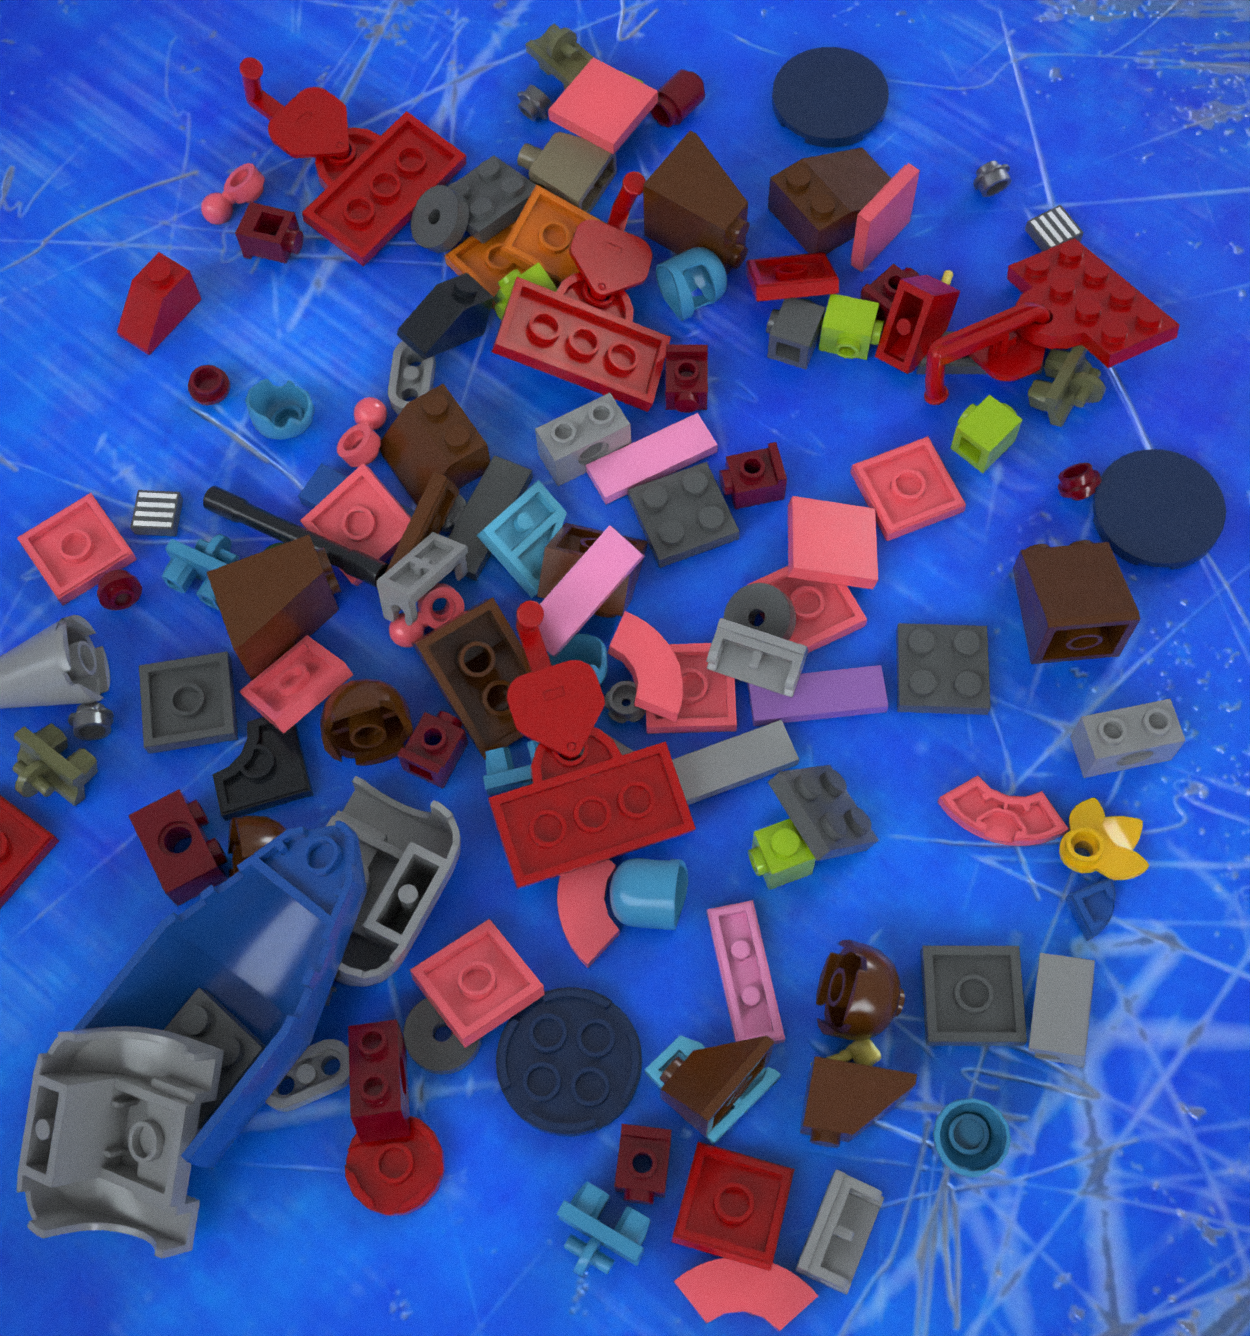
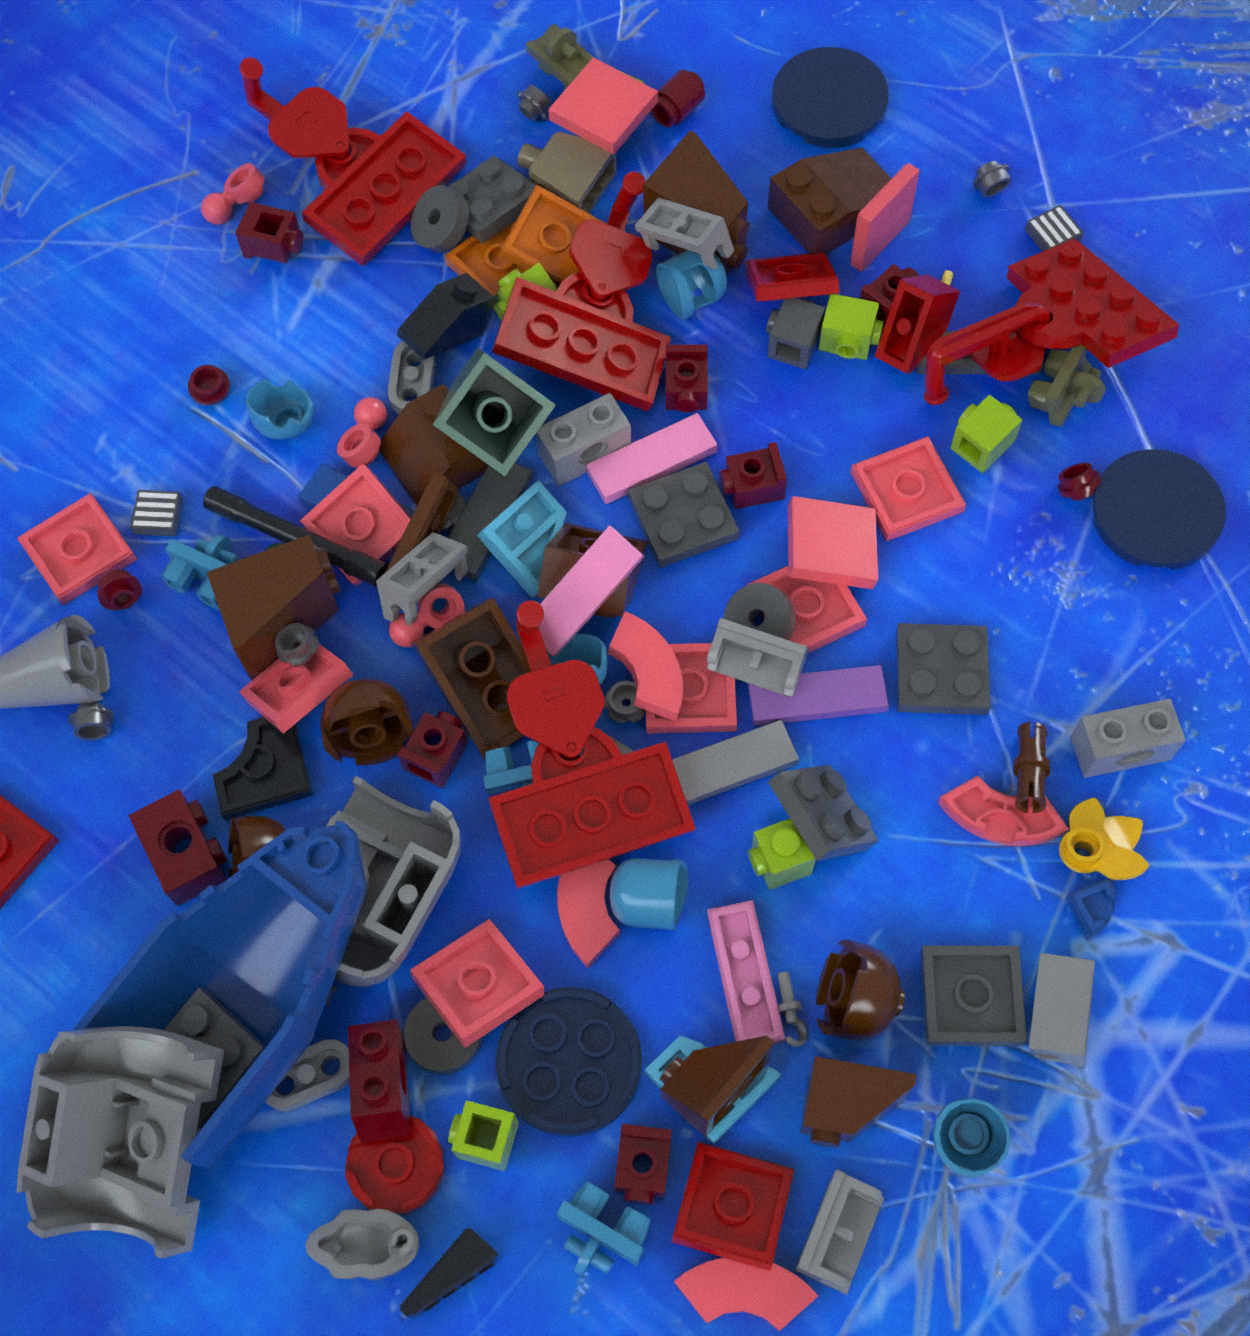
olive hips [12,723,98,806] -> none
red slope [117,252,202,355] -> none
dark grey plate [139,651,238,754] -> none
light yellow hand [810,1039,881,1066] -> none
reddish brown slope [1013,540,1140,664] -> none
none -> flat silver plate [275,623,319,666]
none -> light grey arm [305,1209,419,1281]
none -> black slope [399,1228,502,1319]
none -> sand green slope [433,348,556,476]
none -> lime brick [448,1100,519,1171]
none -> light grey hinge [635,197,735,270]
none -> light grey hand [777,972,808,1047]
none -> reddish brown pin [1013,722,1050,814]

